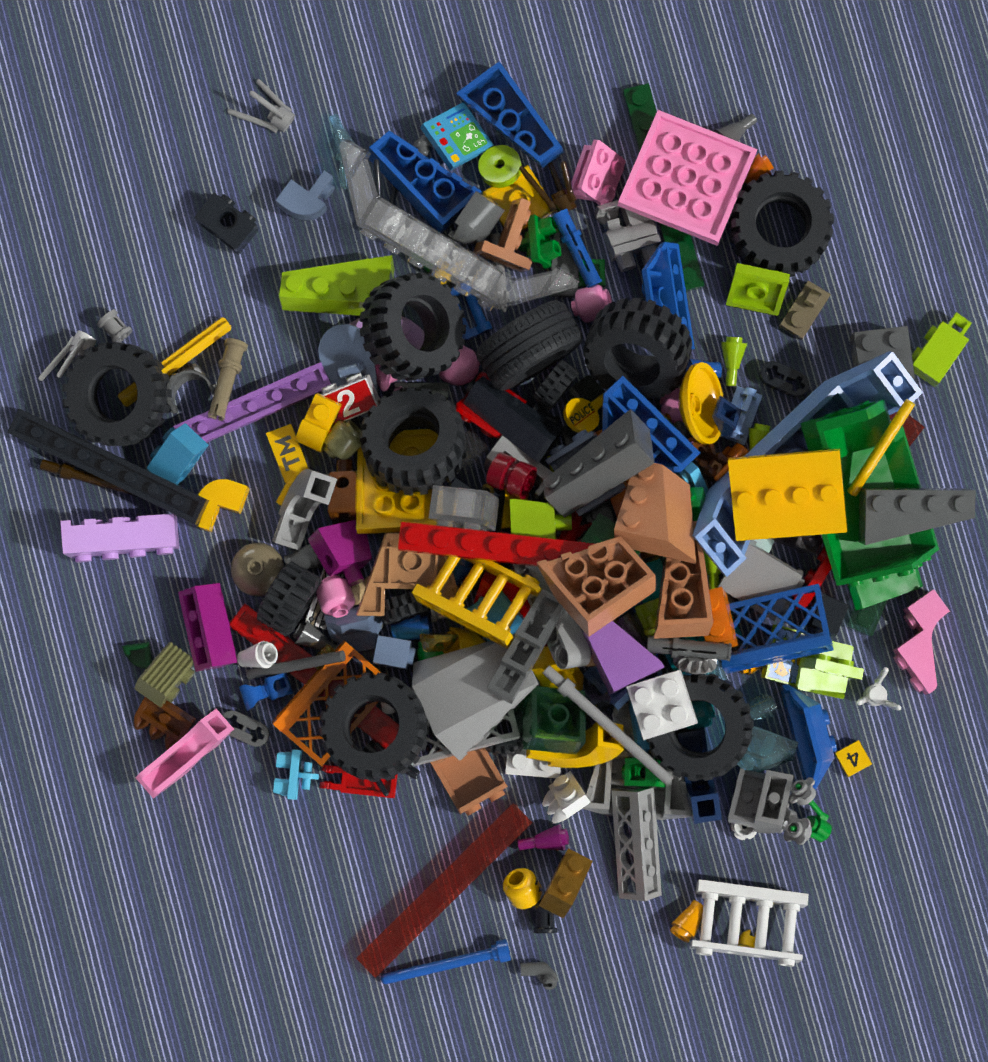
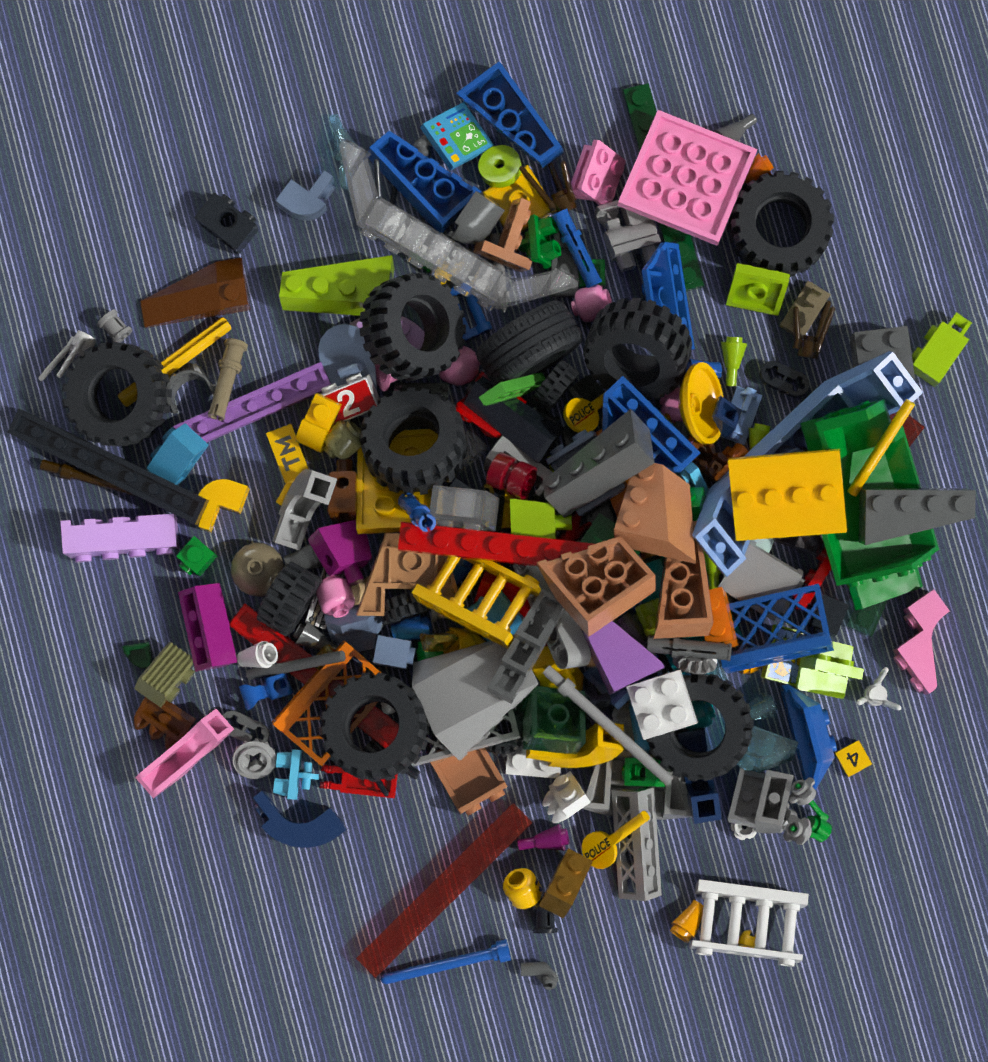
light grey plant [227,79,295,133] -> none
none -> reddish brown wedge [140,257,251,328]
none -> green brick [176,536,218,576]
none -> light grey gear [233,738,276,779]
none -> dark blue arch [253,791,348,848]
none -> blue pin [398,492,436,532]
none -> bright green tile [479,372,546,406]
none -> yellow piece [582,811,650,869]
none -> dark brown plant [793,300,835,359]

